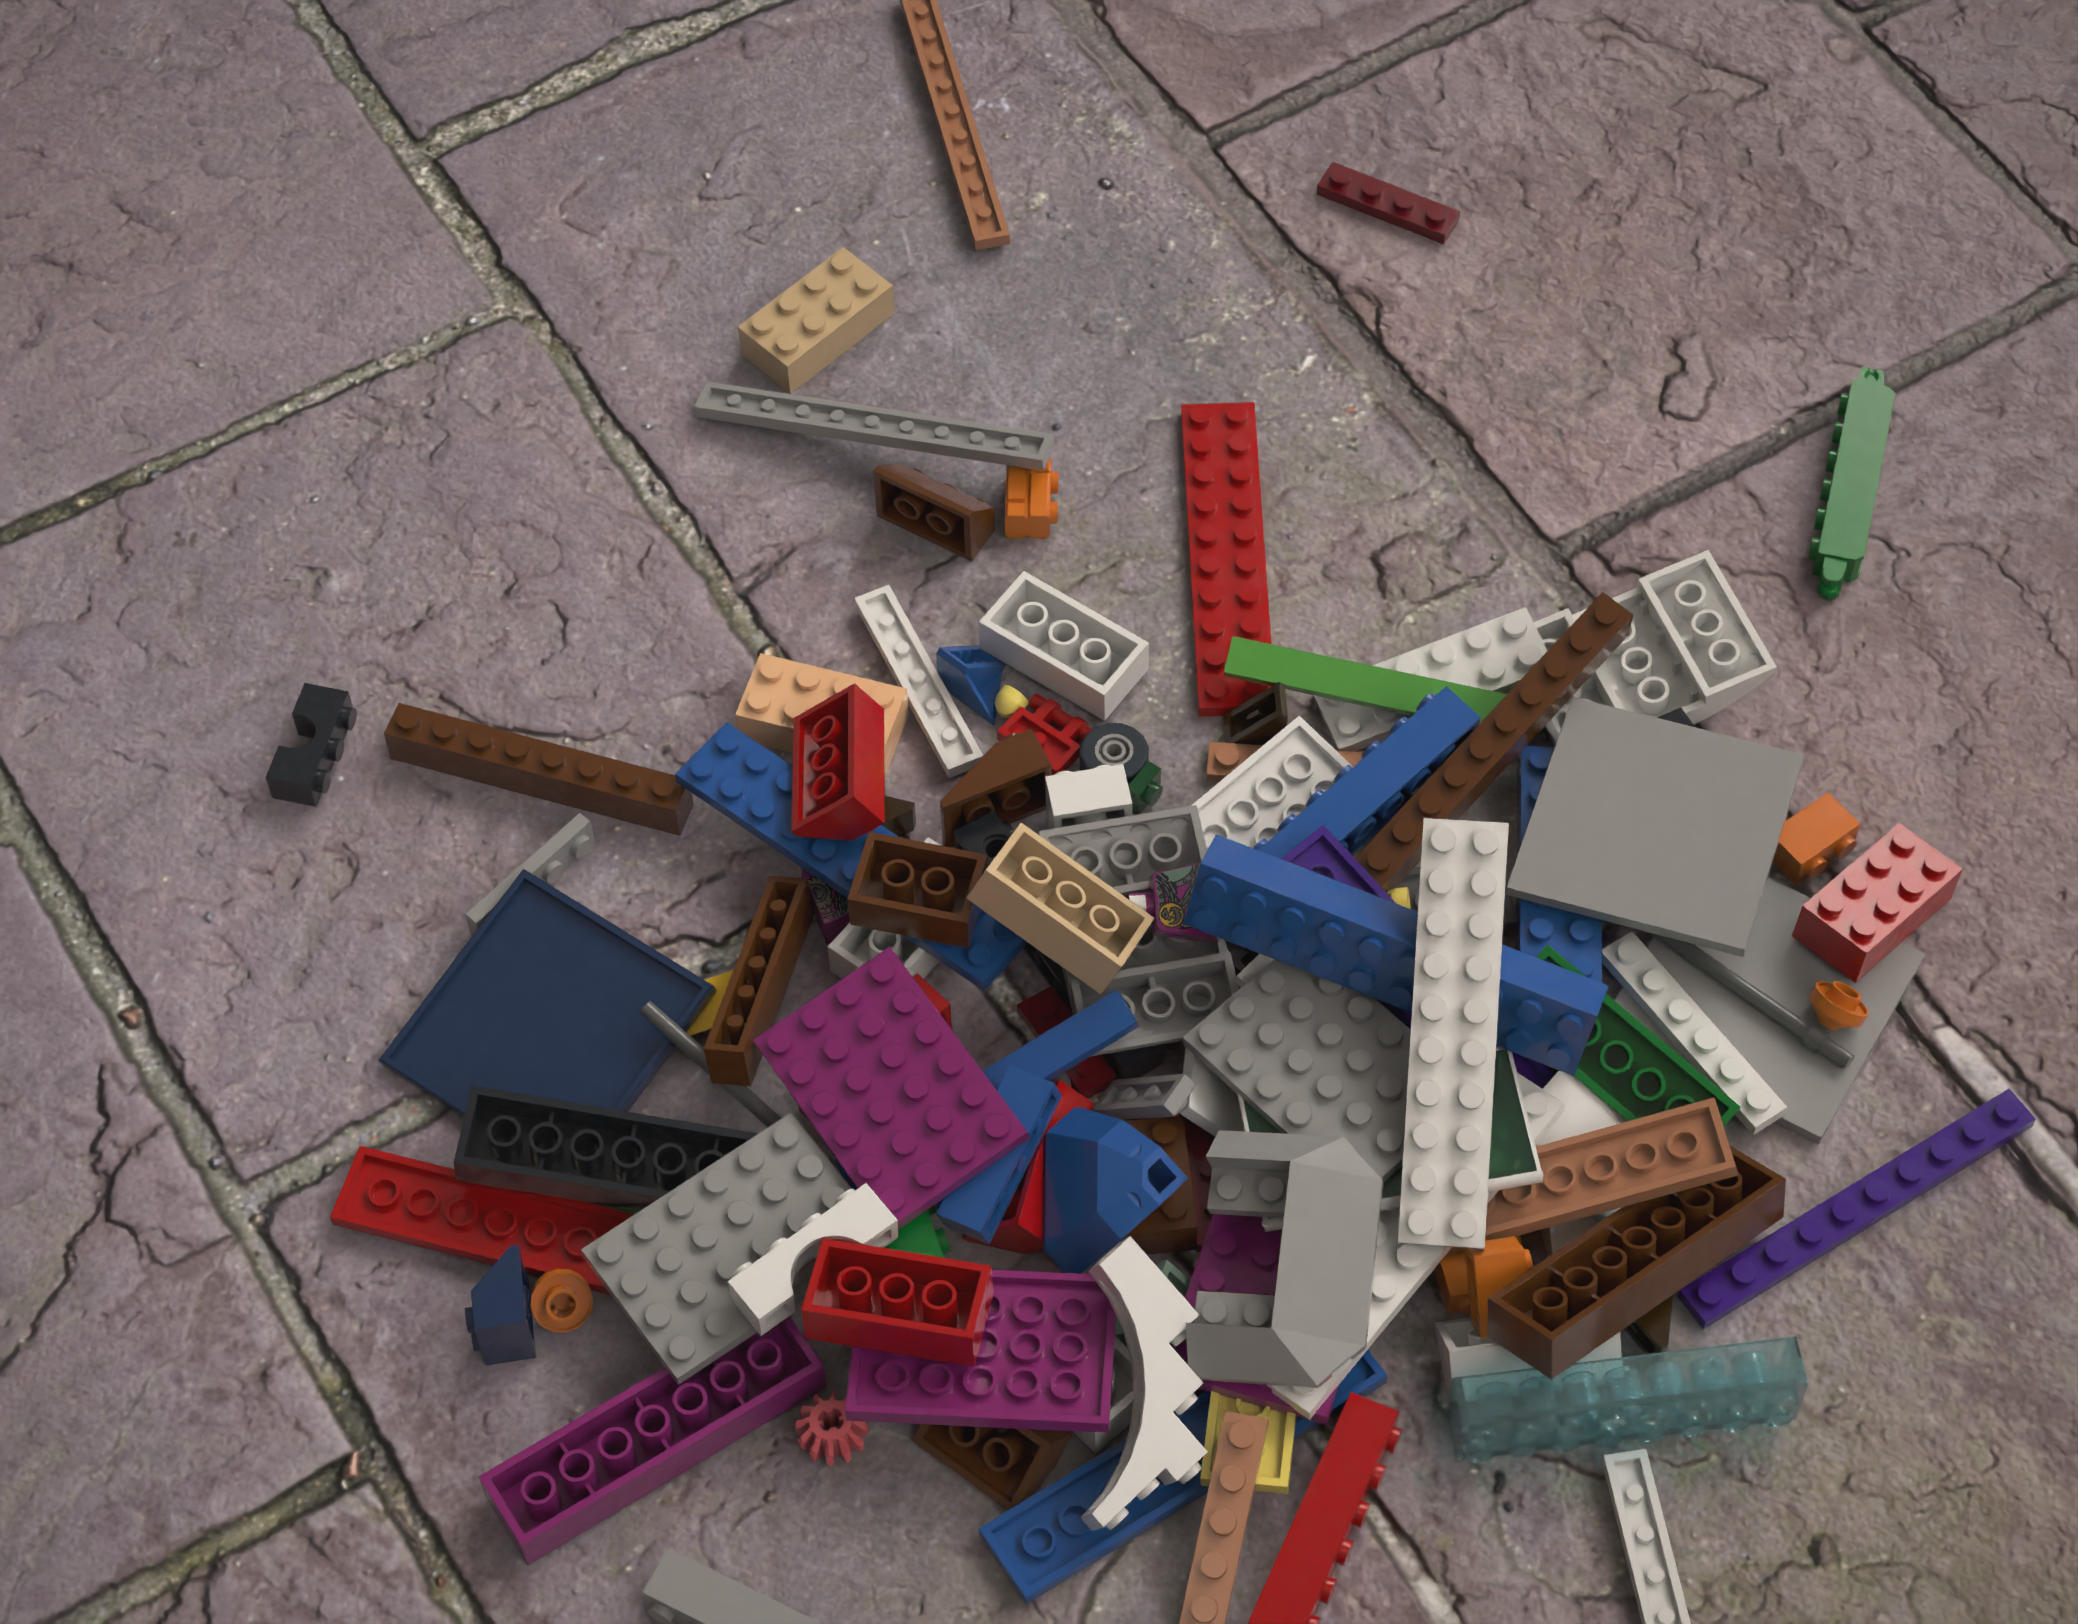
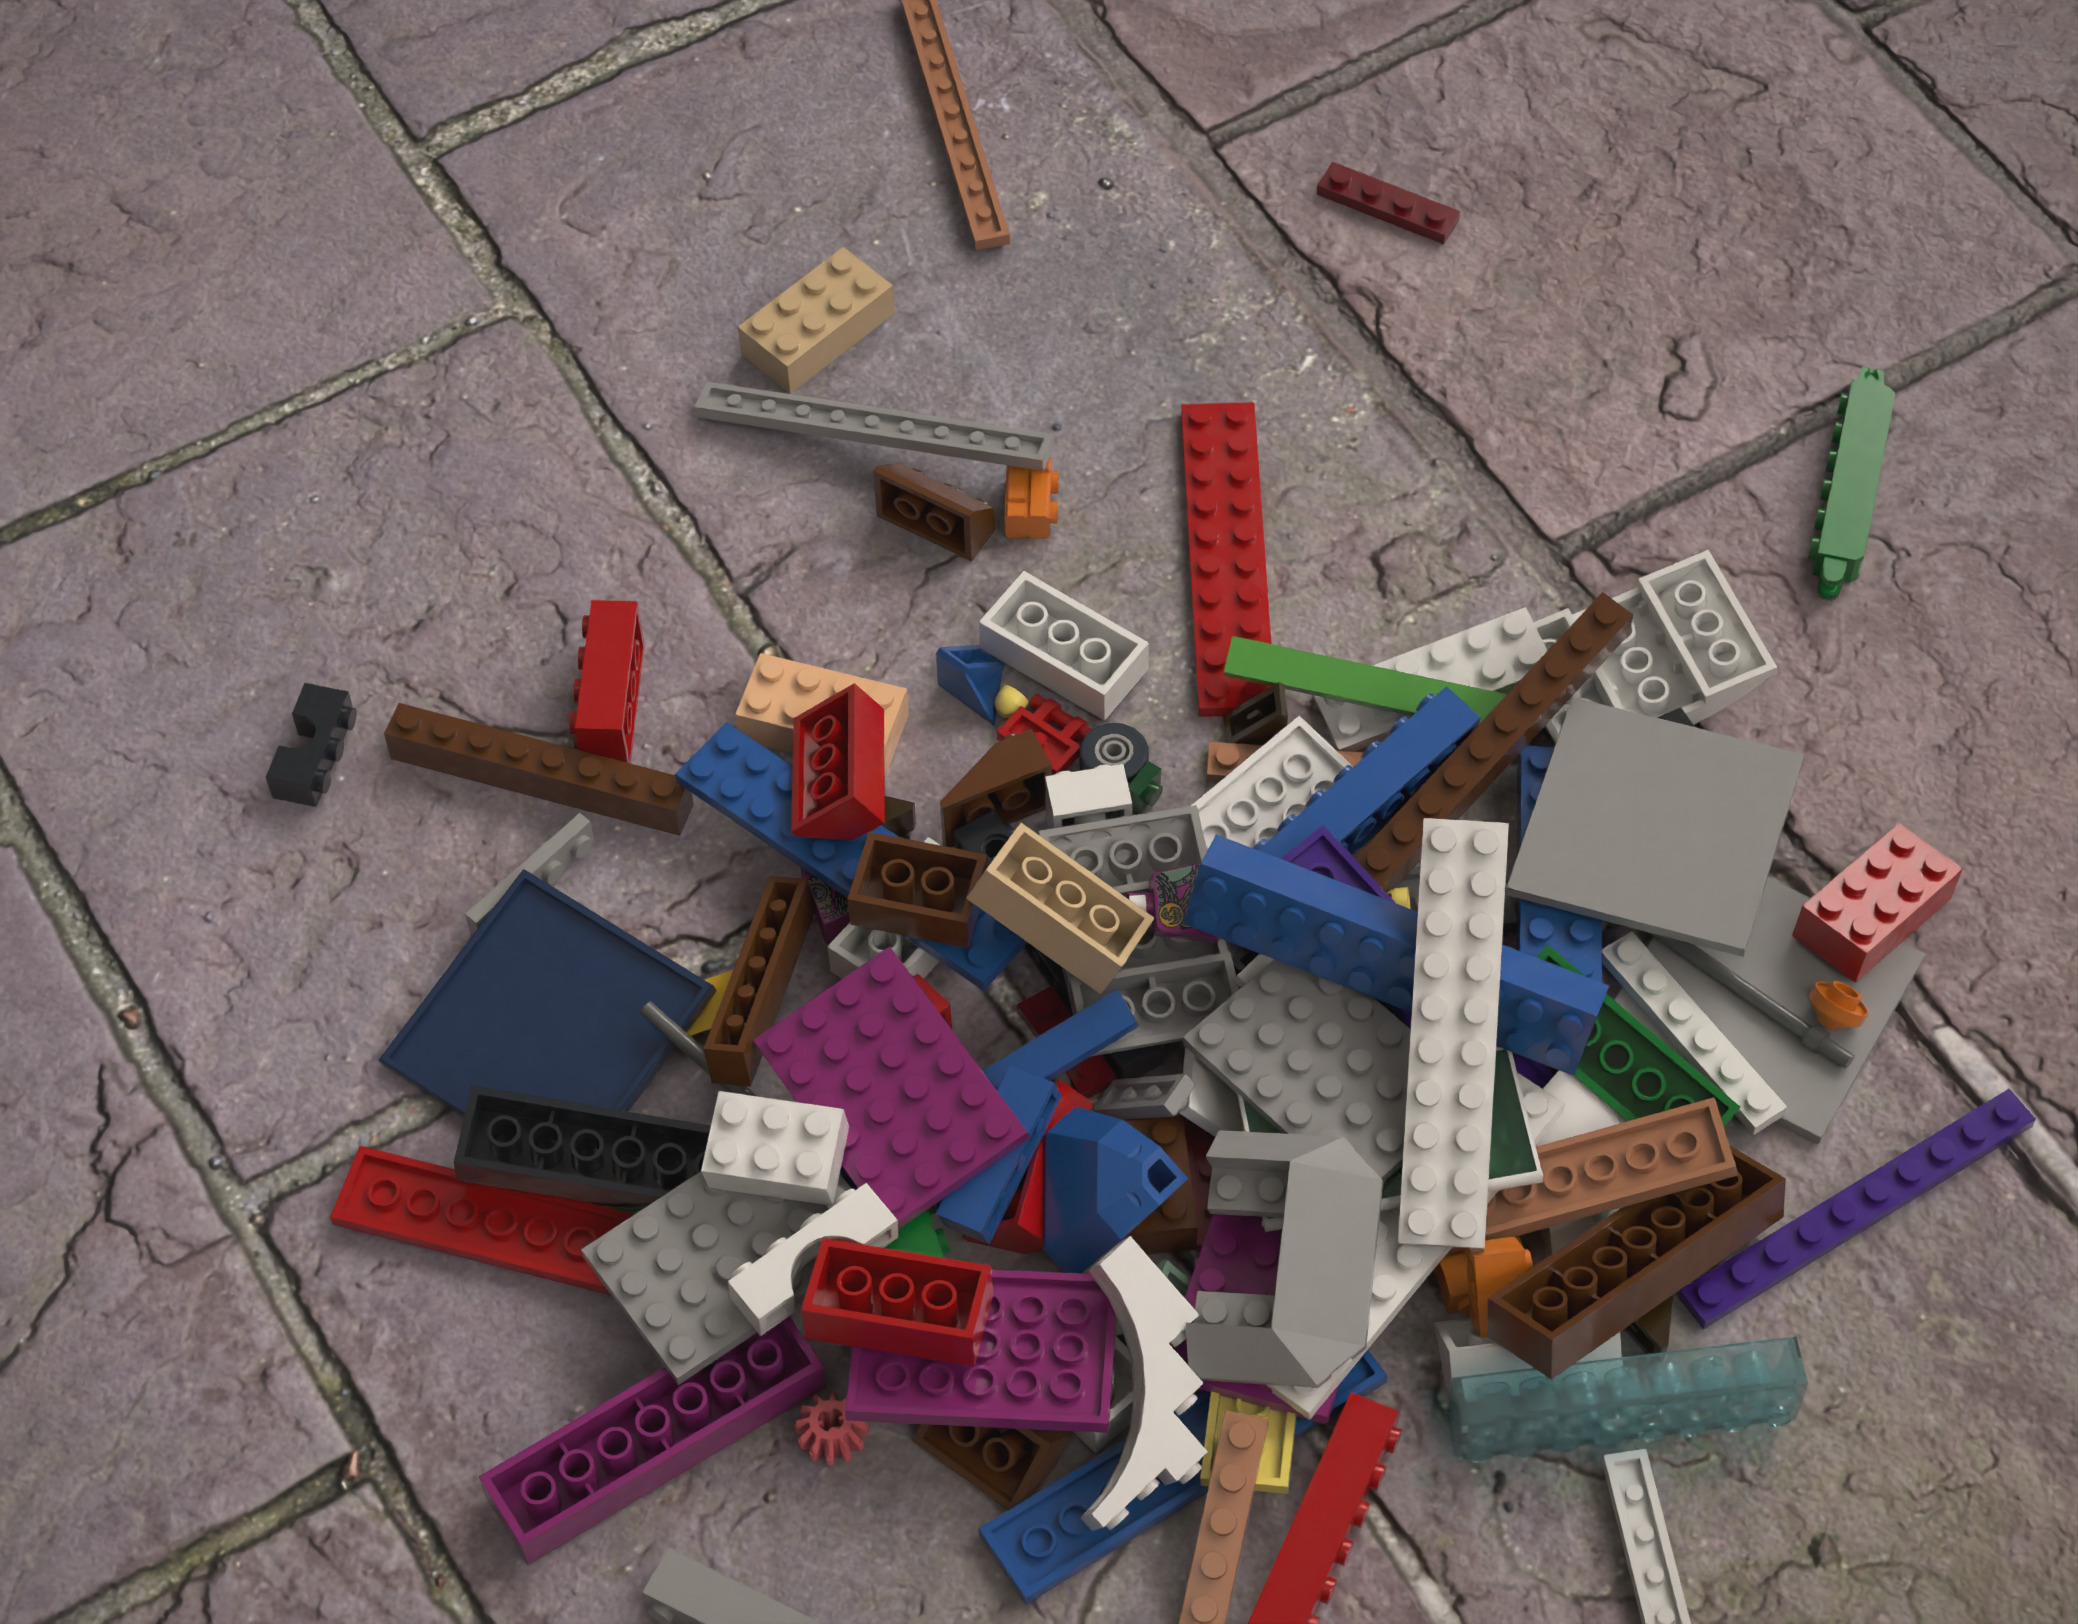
dark blue slope [465,1245,537,1365] -> none
orange plate [530,1269,593,1333] -> none
white plate [854,585,983,778] -> none
orange brick [1773,792,1860,885] -> none
none -> red brick [569,600,645,764]
none -> white brick [701,1091,849,1206]

